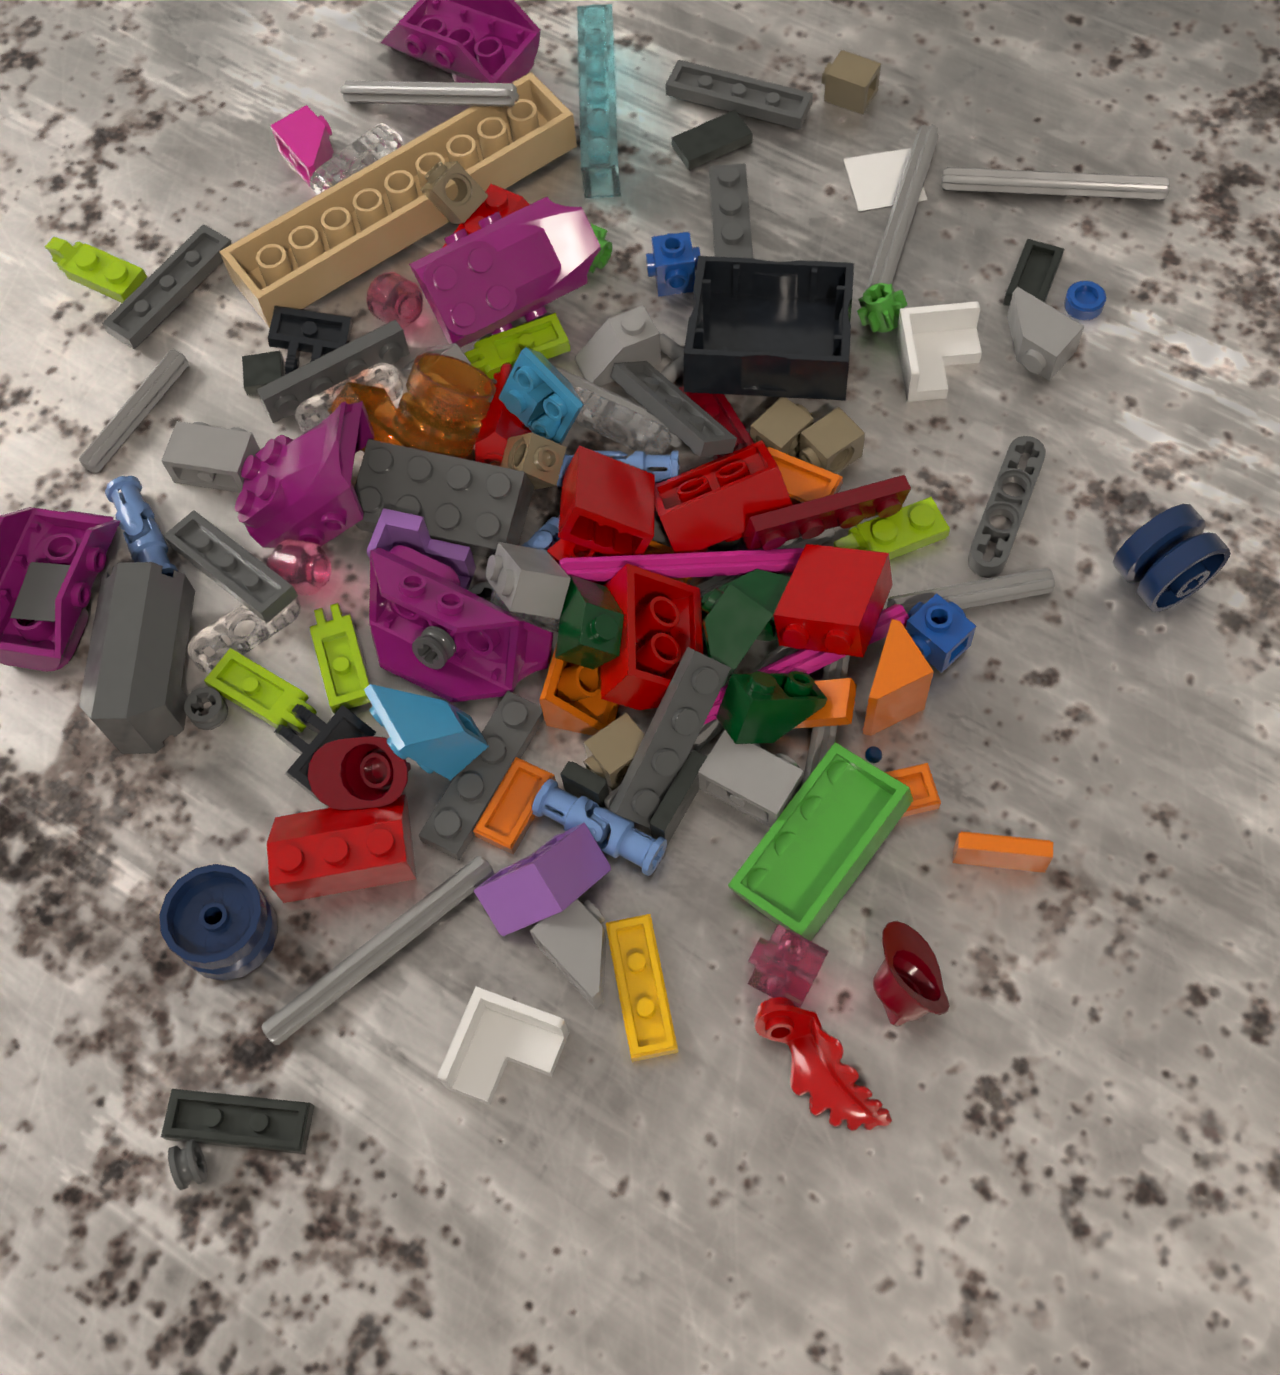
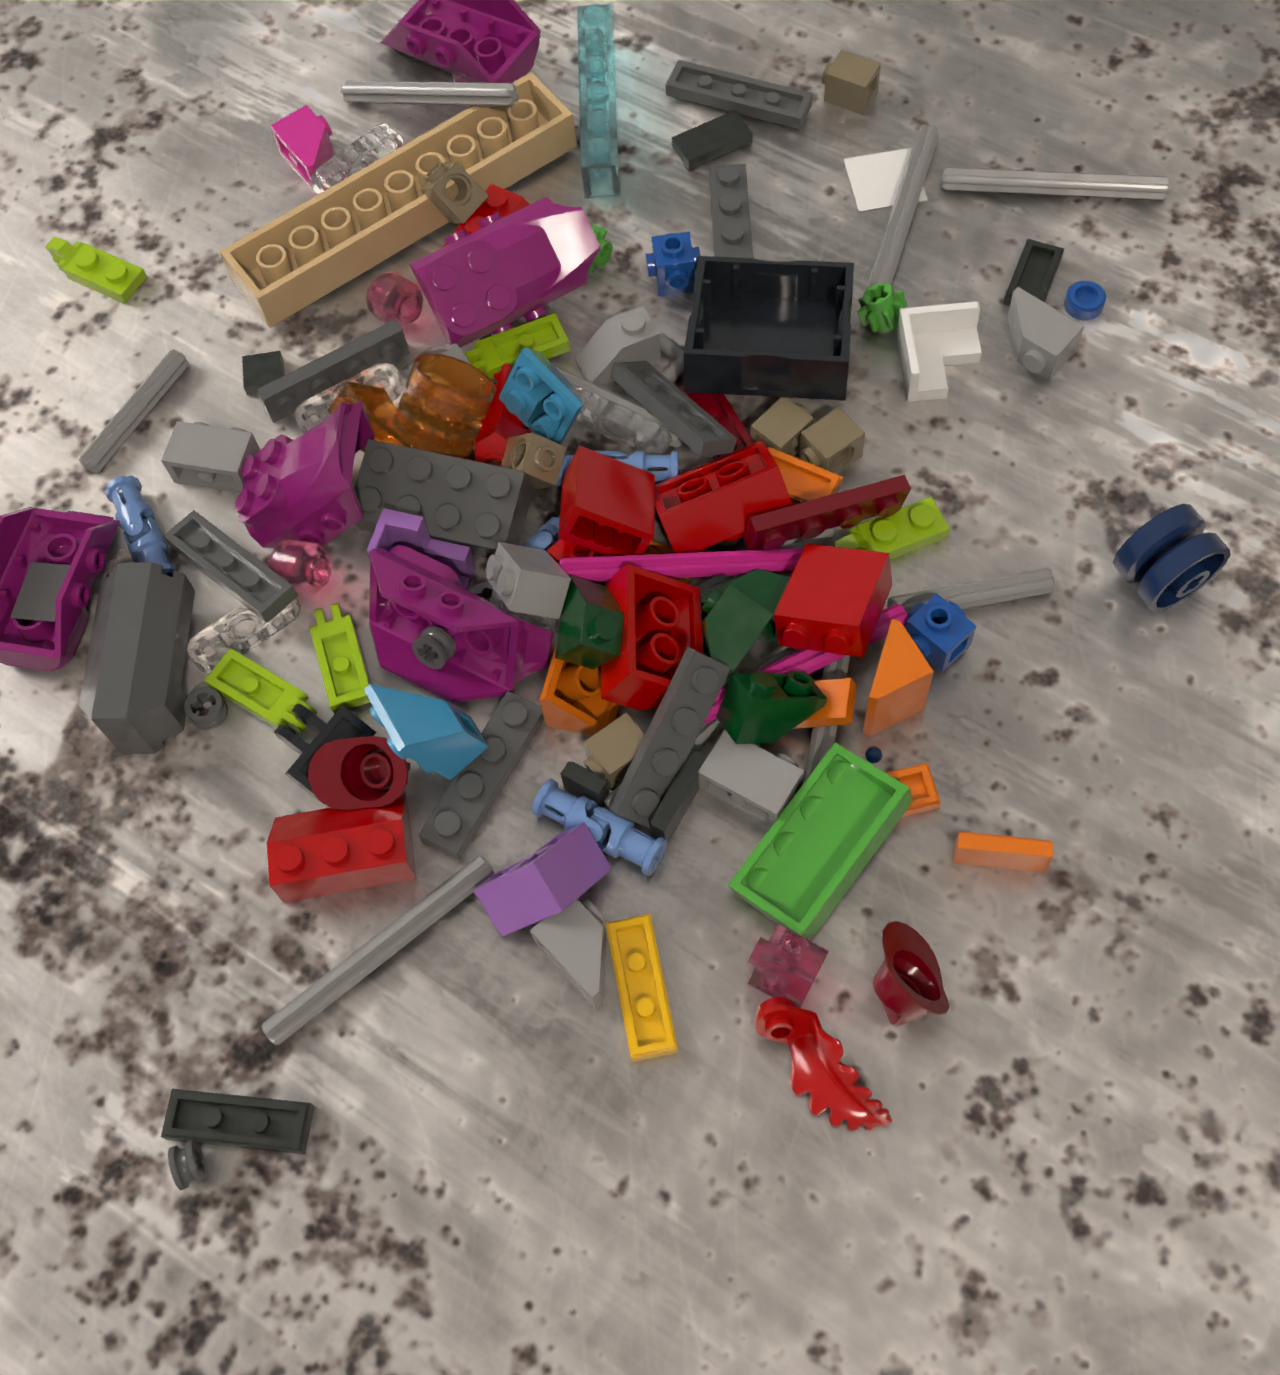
dark grey plate [102,224,232,349] -> none
dark blue wheel [159,864,278,981] -> none
black hinge [267,306,352,374] -> none
white panel [438,986,570,1105] -> none
orange tile [473,757,556,855] -> none
dark grey beam [968,436,1046,578] -> none

